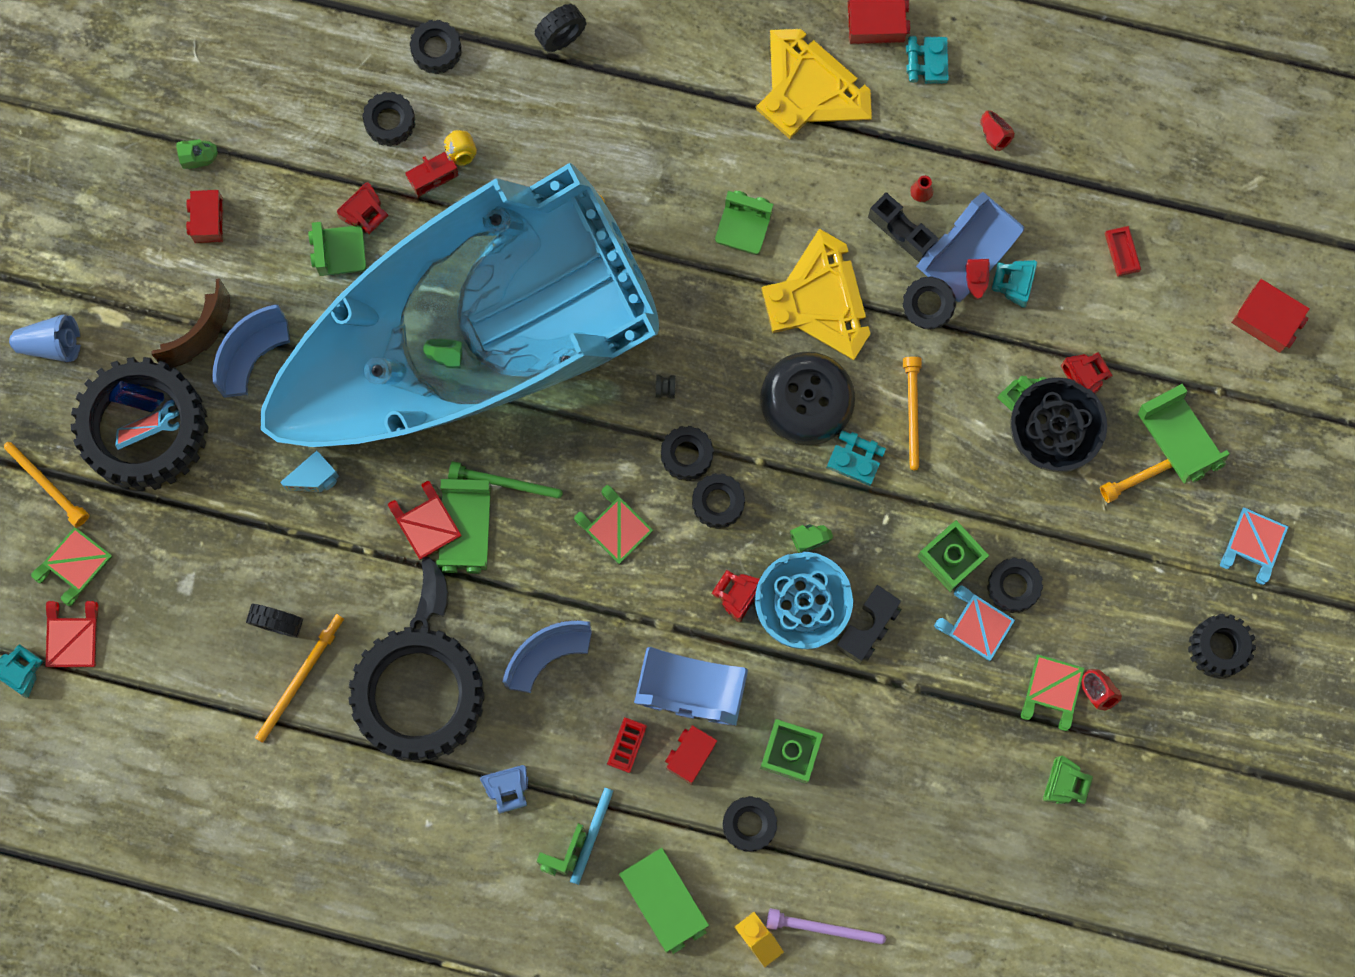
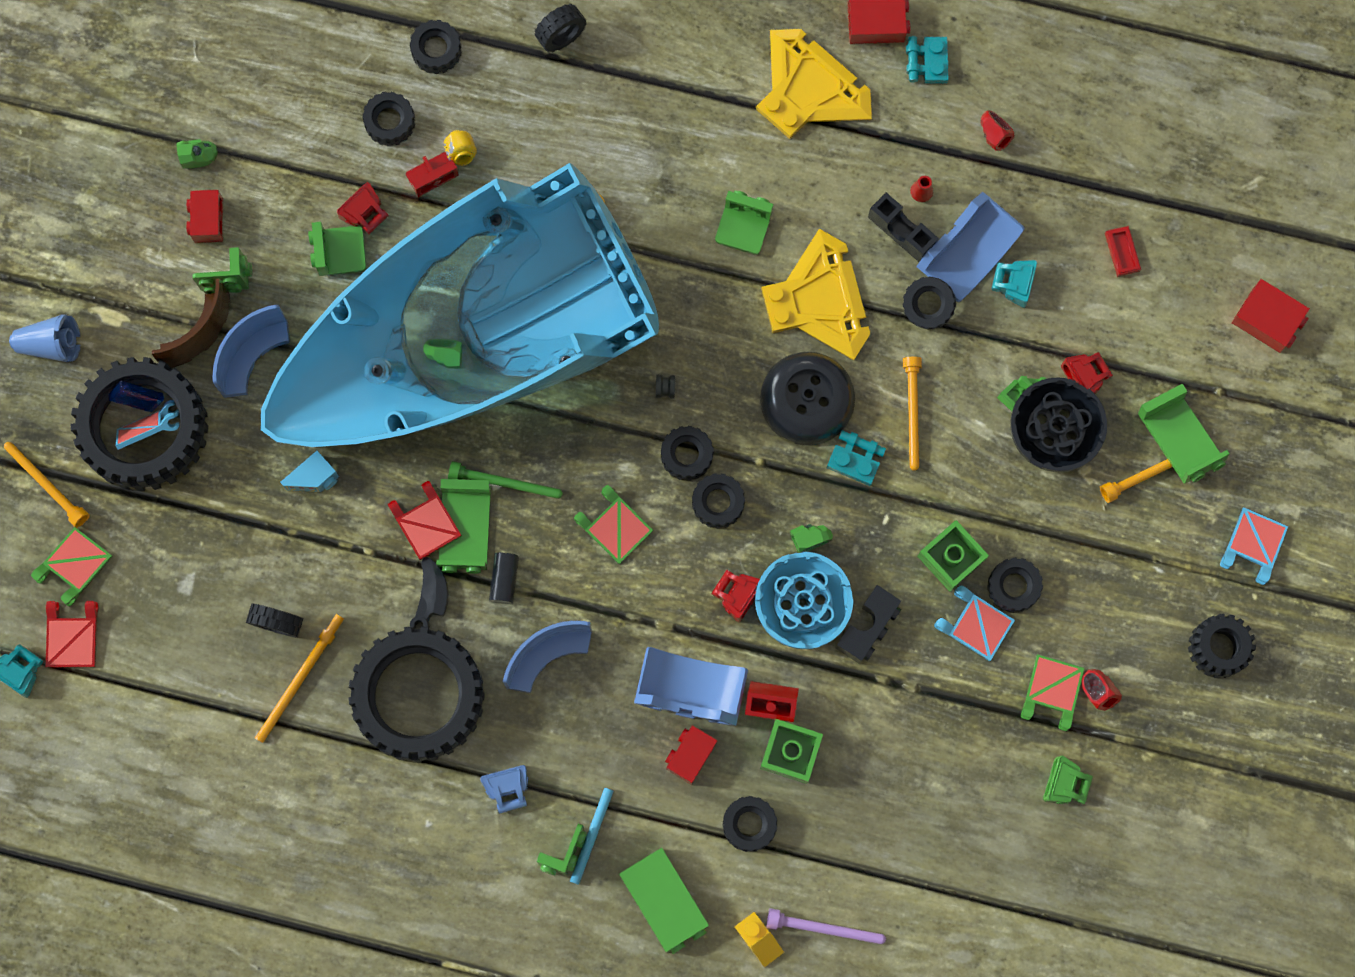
red slope [607,717,647,773] -> none
red piece [966,259,990,300] -> none
none -> bright green bracket [193,247,252,294]
none -> black brick [489,552,519,605]
none -> red brick [745,681,799,722]

